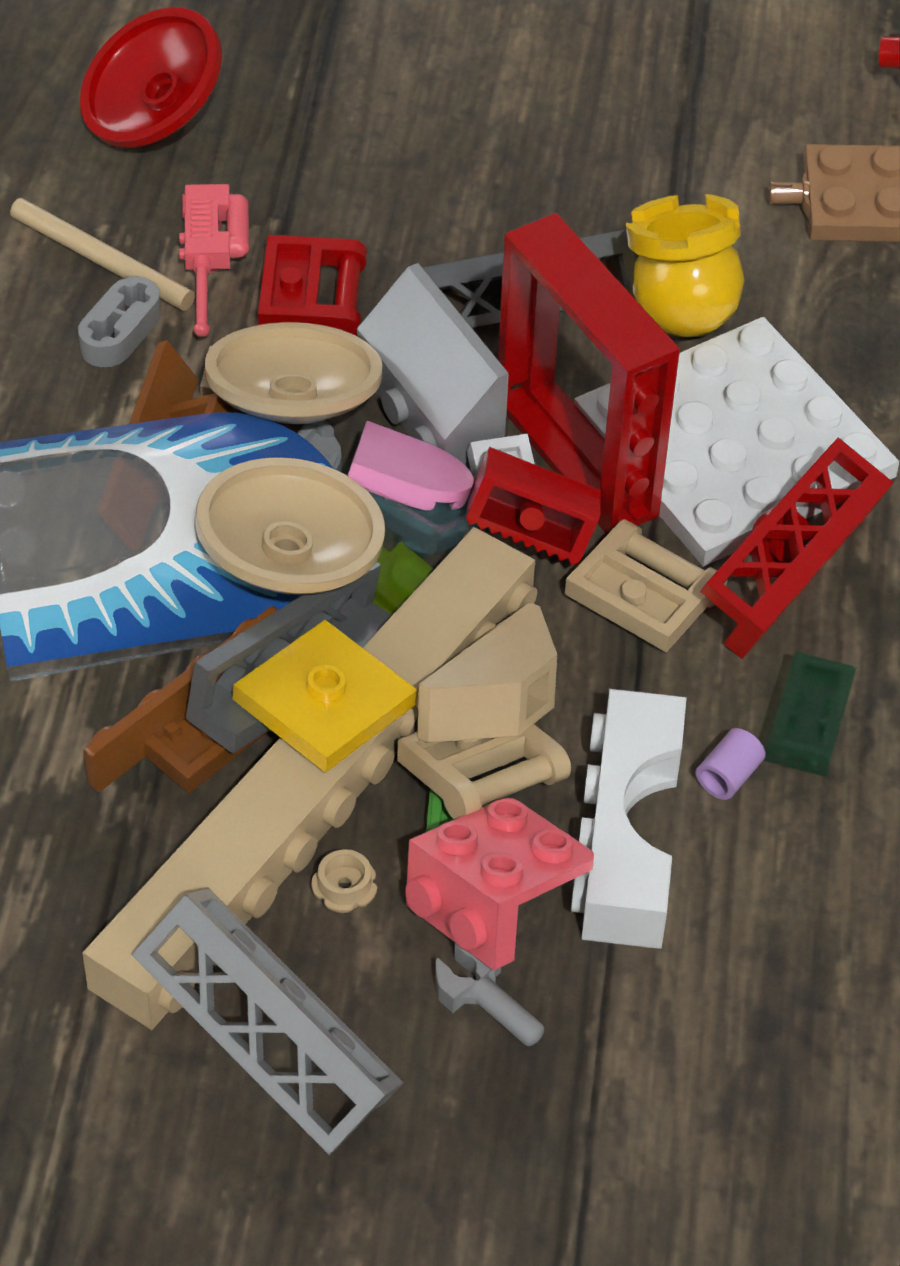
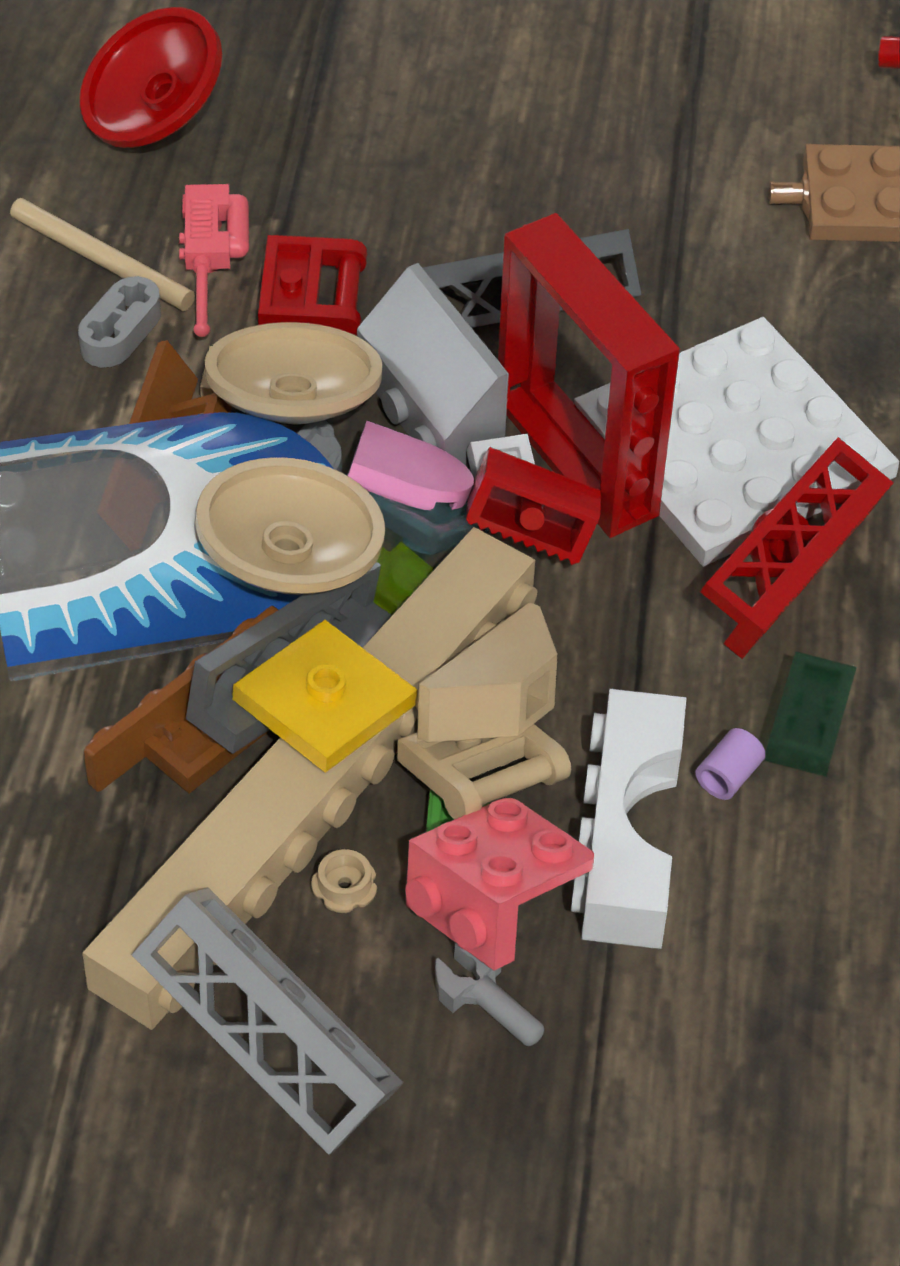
tan plate [565,519,728,653] -> none
yellow tile [626,194,745,337] -> none

